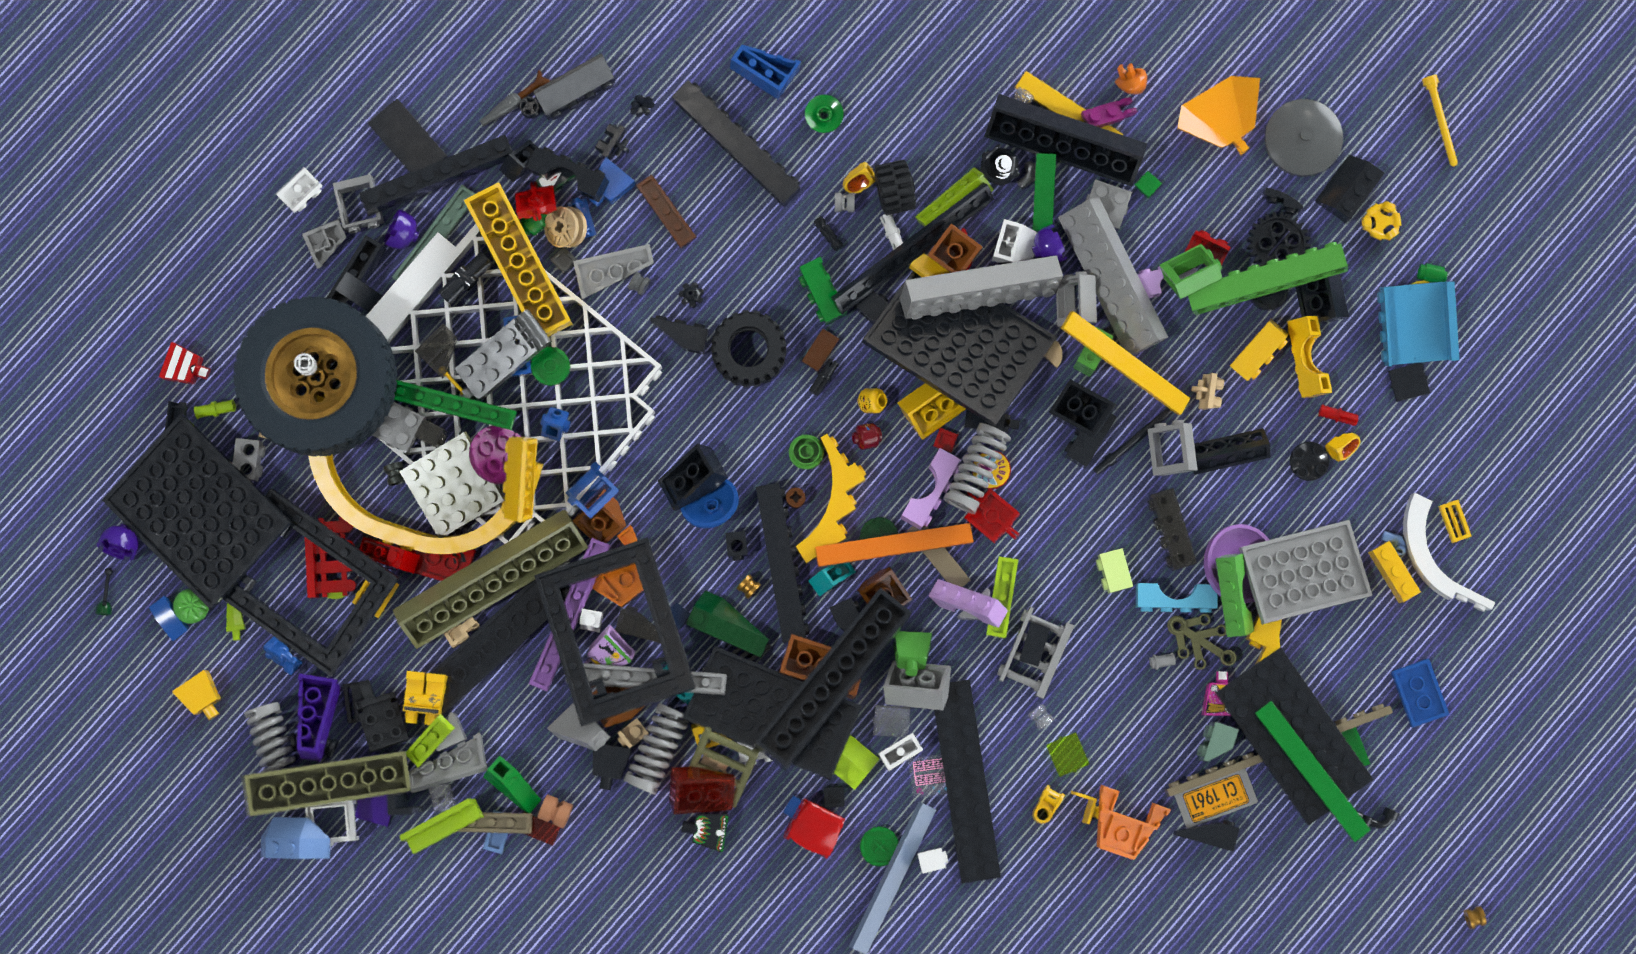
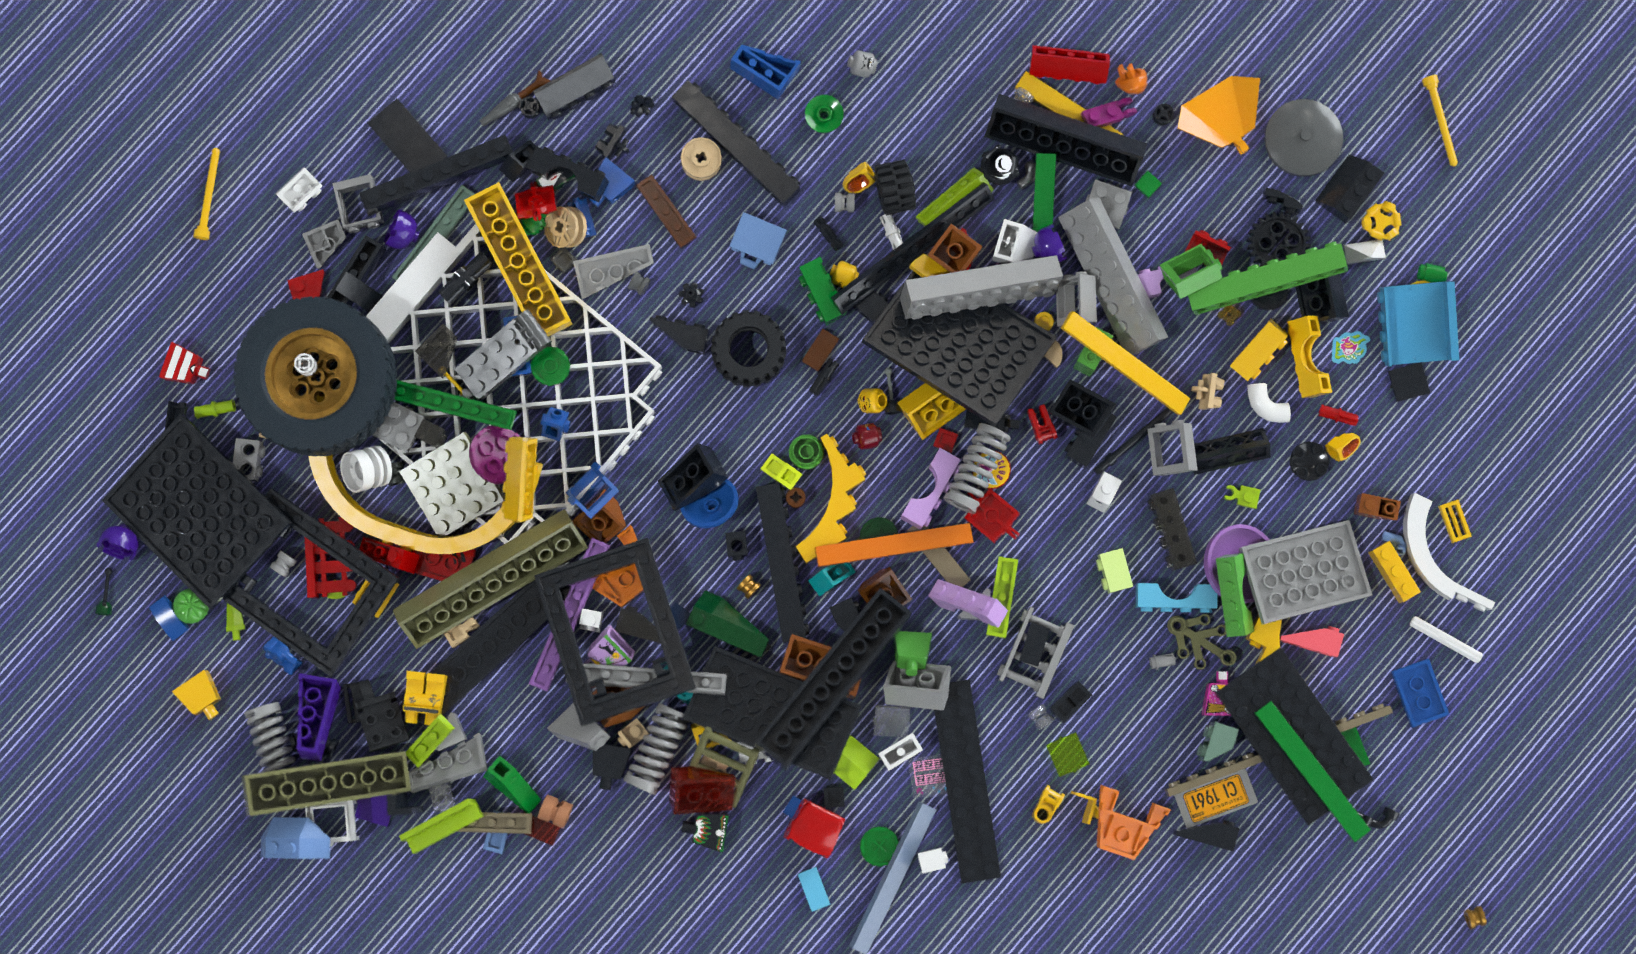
none -> yellow piece [193,148,220,240]
none -> light grey wheel [269,550,297,577]
none -> red wing [287,270,325,300]
none -> white wheel [340,445,392,493]
none -> tan wheel [681,137,722,181]
none -> medium blue piece [729,212,787,269]
none -> neon yellow slope [760,454,803,490]
none -> medium azure tile [798,867,830,912]
none -> yellow head [829,261,859,288]
none -> light grey head [847,50,877,78]
none -> hinge [884,367,901,415]
none -> red piece [1027,404,1058,445]
none -> red brick [1029,45,1110,84]
none -> yellow tile [1034,312,1054,331]
none -> black brick [1048,681,1092,723]
none -> white torso [1086,471,1122,513]
none -> black wheel [1153,104,1174,126]
none -> clear yellow plate [1217,305,1241,326]
none -> lime plate [1224,485,1261,509]
none -> white cylinder [1247,383,1291,423]
none -> coral slope [1280,626,1344,658]
none -> sticker [1332,331,1370,364]
none -> white slope [1343,239,1386,264]
none -> dark orange slope [1354,493,1401,521]
none -> white axle [1410,616,1483,663]

